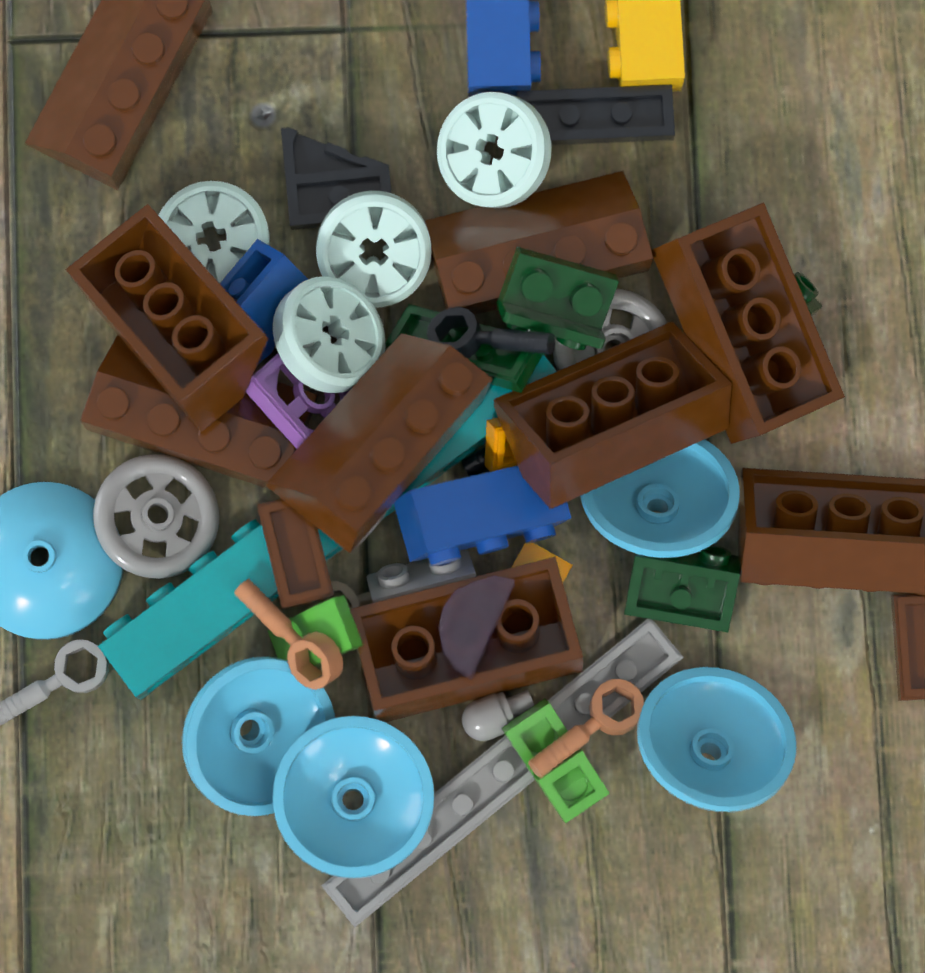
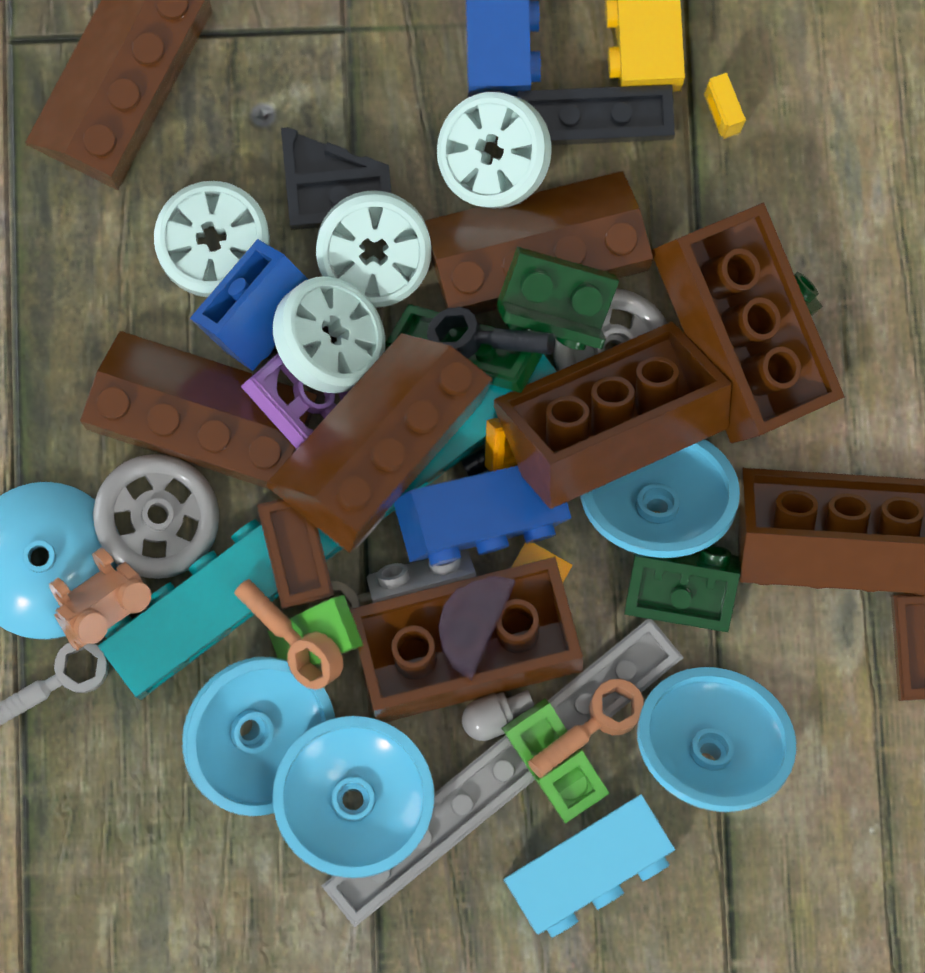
reddish brown slope [65,204,268,432] -> none
none -> nougat piece [49,548,152,651]
none -> medium azure brick [503,795,675,938]
none -> yellow tile [704,72,746,139]

